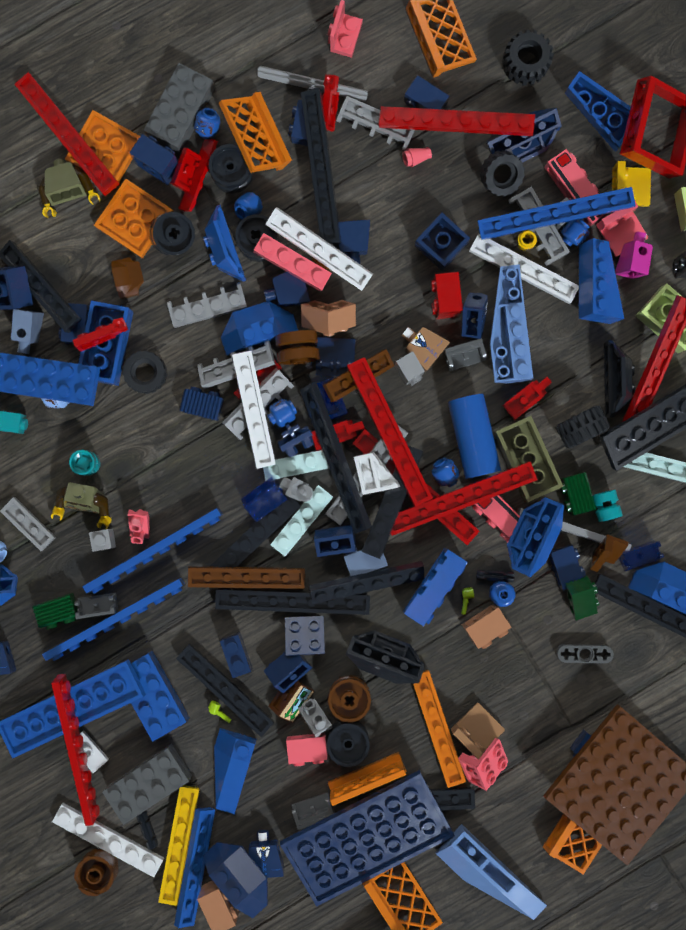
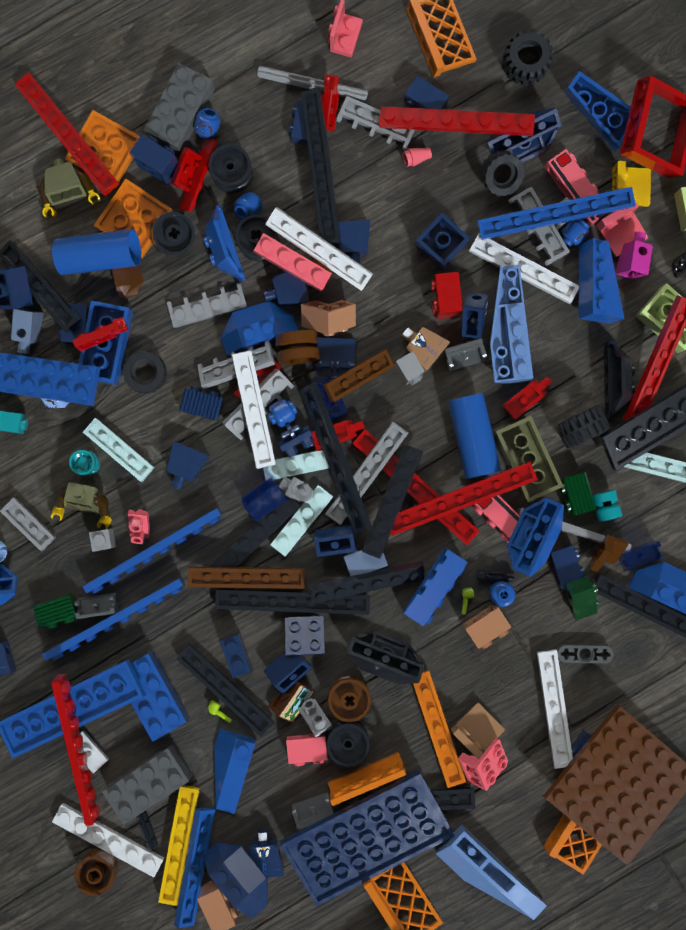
orange fence [219,92,292,173] -> none
red plate [347,357,433,507] -> none
white wing [354,452,400,495] -> none
blue head [432,458,460,487] -> none
yellow cone [518,230,537,250] -> none
none -> blue piece [52,229,141,275]
none -> light aqua plate [83,418,155,482]
none -> dark blue torso [167,441,210,490]
none -> white plate [537,649,573,769]

